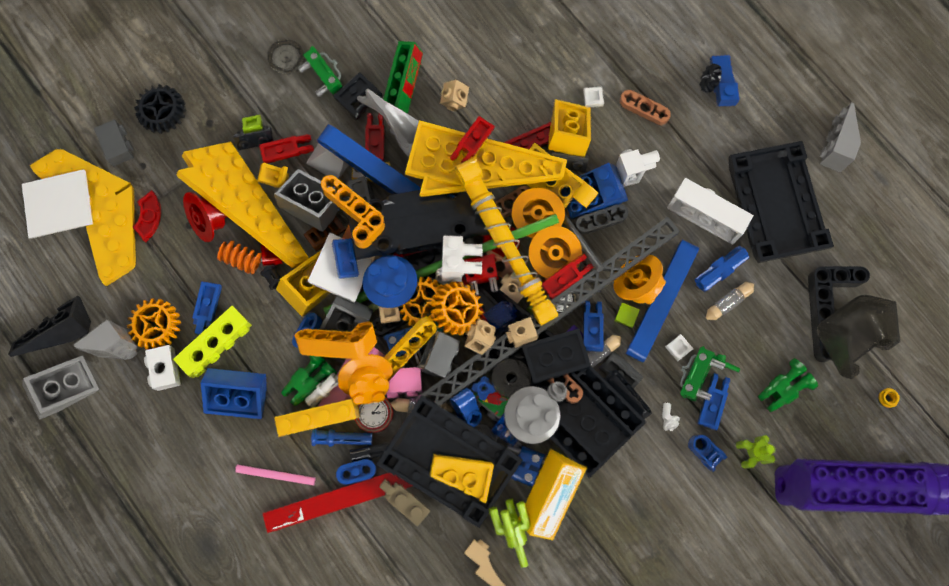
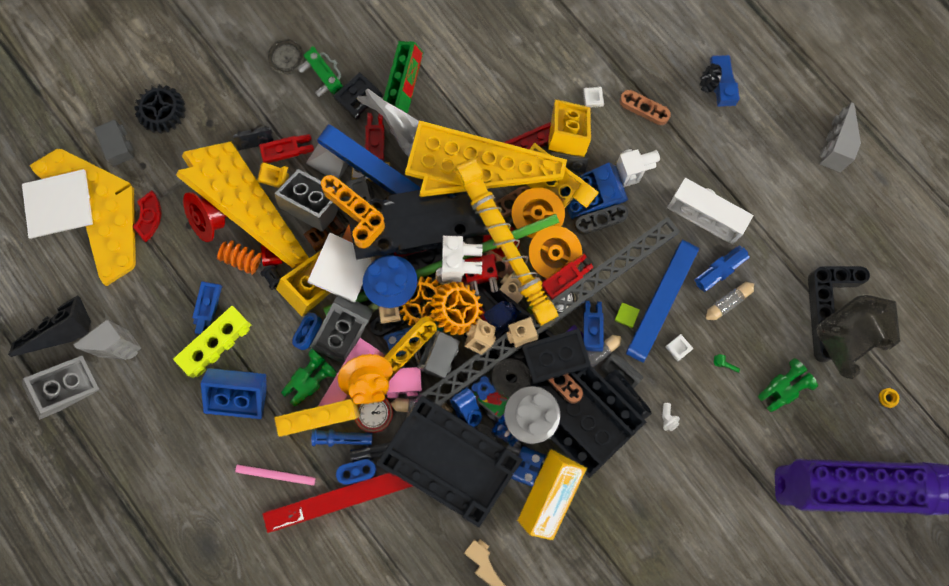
light orange gear [126,298,181,350] -> none
white brick [144,345,181,391] -> none
lime tile [242,115,263,134] -> none
light orange beam [295,322,377,359] -> none
white pin [305,373,338,408] -> none
blue plate [332,238,359,279] -> none
dark tan hinge [379,479,431,527] -> none
yellow wing [430,454,494,503] -> none
tan brick [440,80,469,111] -> none
red hinge [450,116,495,163] -> none
lime plant [489,499,530,568] -> none
light grey plate [547,382,567,402] -> none
dark grey bar [563,216,604,272] -> none
light orange piece [613,255,666,304] -> none
green piece [680,346,725,402] -> none
blue piece [688,435,727,472] -> none
blue hinge [697,373,730,431] -> none
black slope [729,141,834,263] -> none
lime plant [736,435,775,469] -> none

